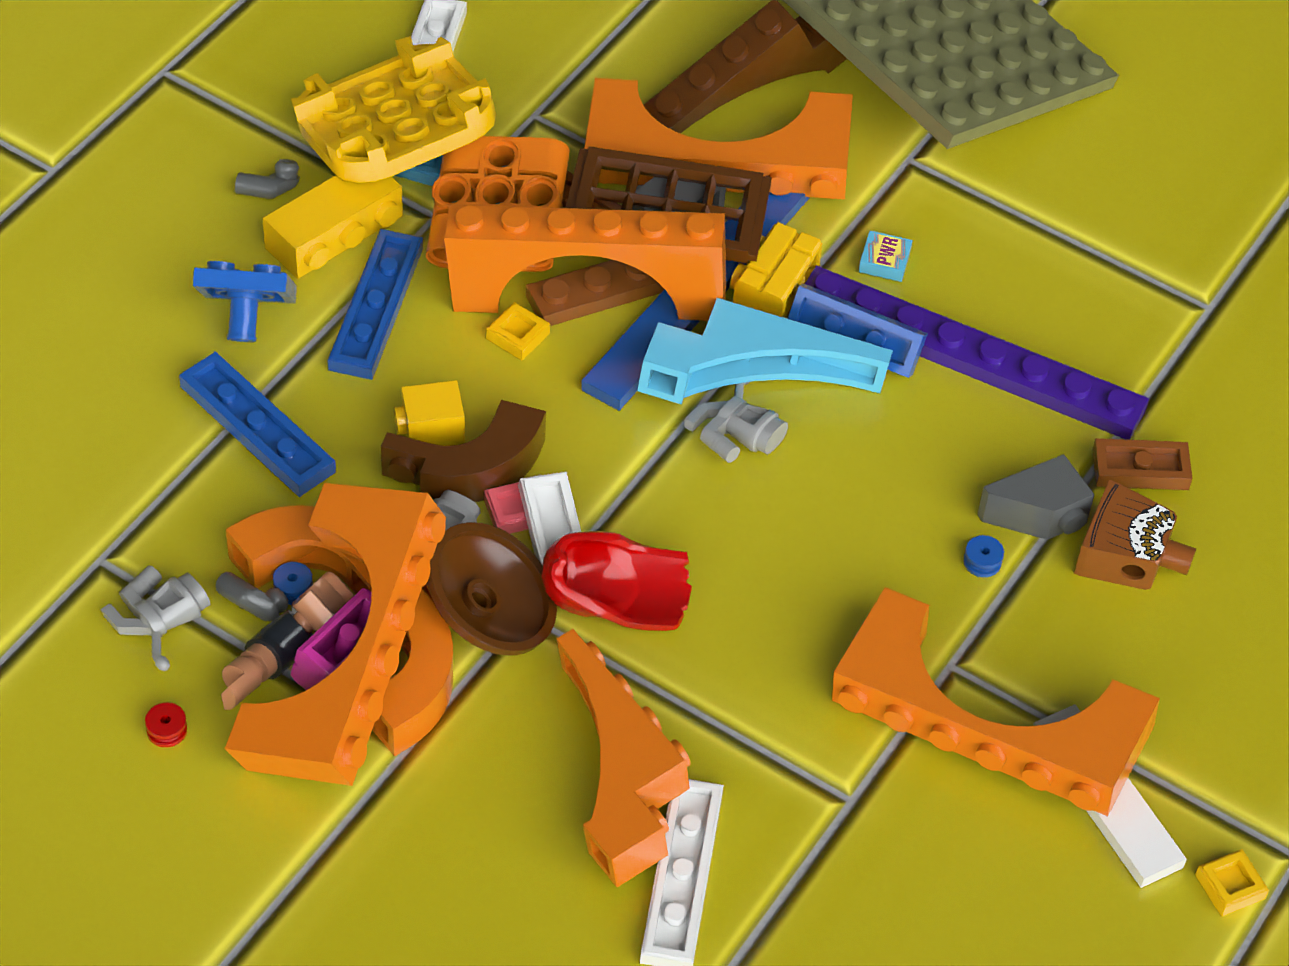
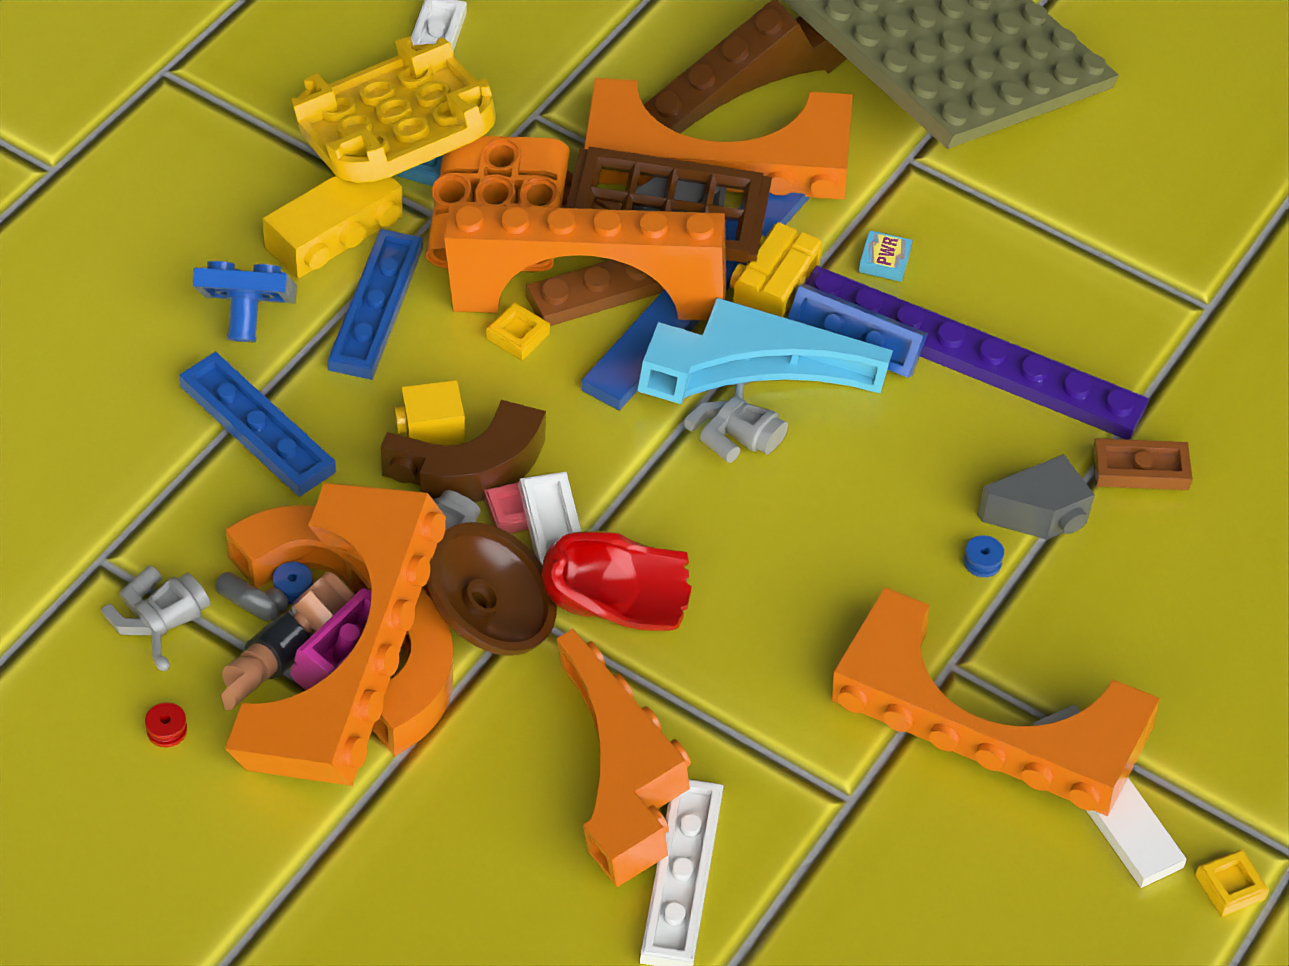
dark grey arm [235,159,300,199] -> none
dark orange torso [1074,480,1197,590] -> none

